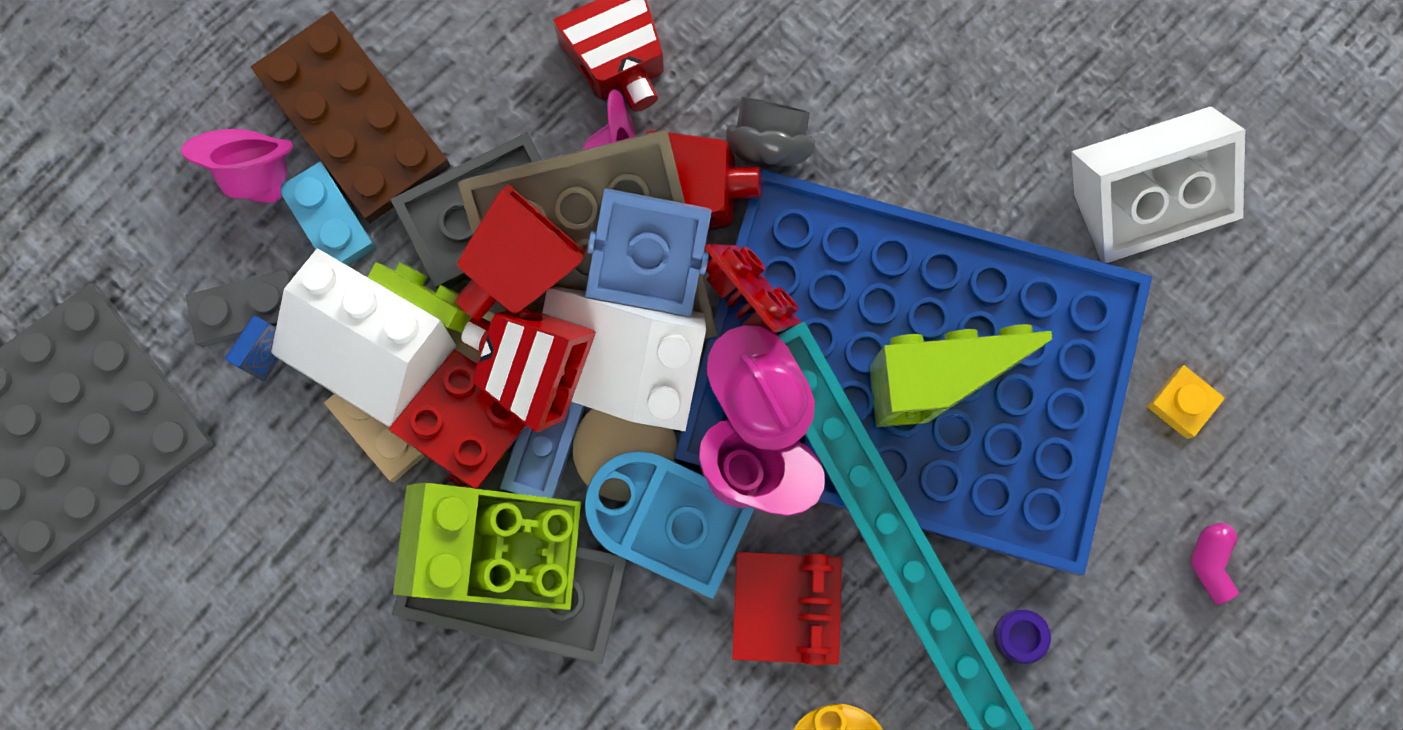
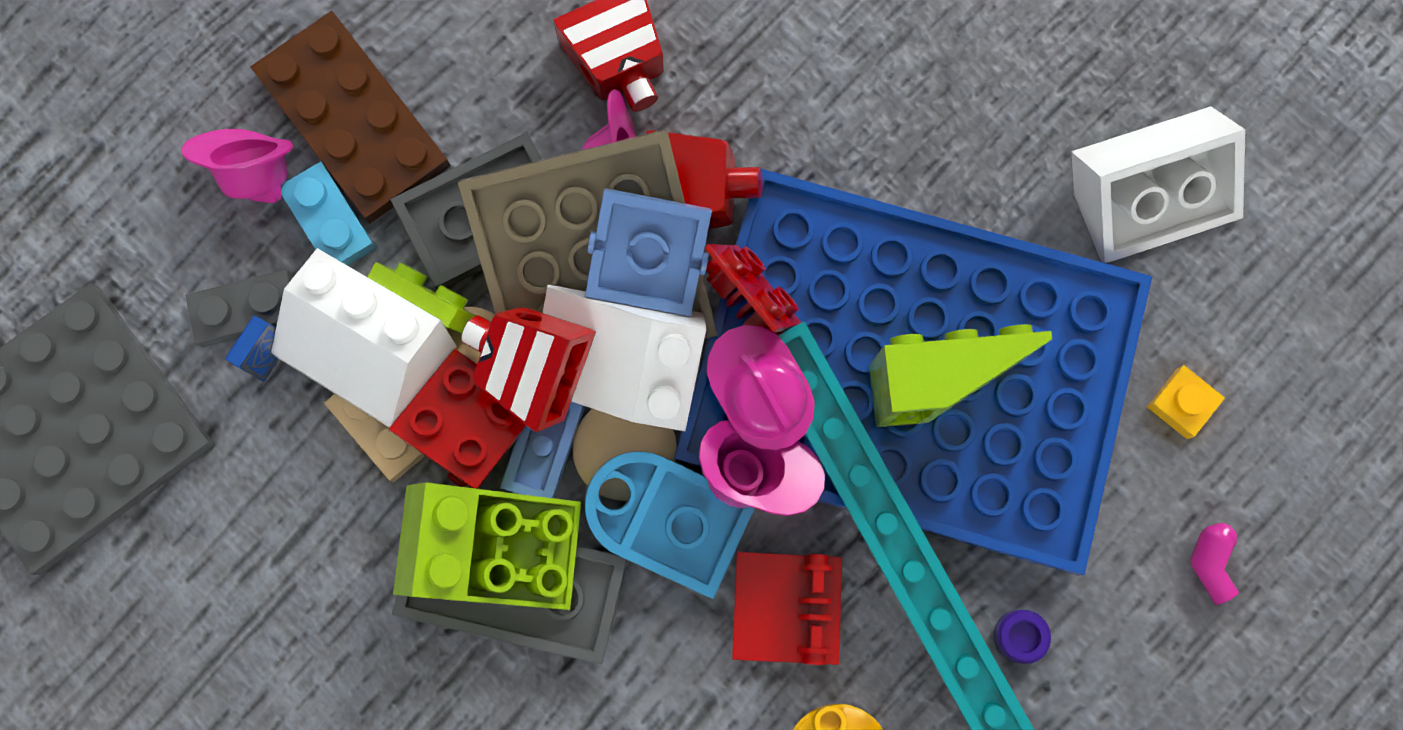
red torso [455,184,586,320] -> none
dark grey piece [726,97,816,166] -> none

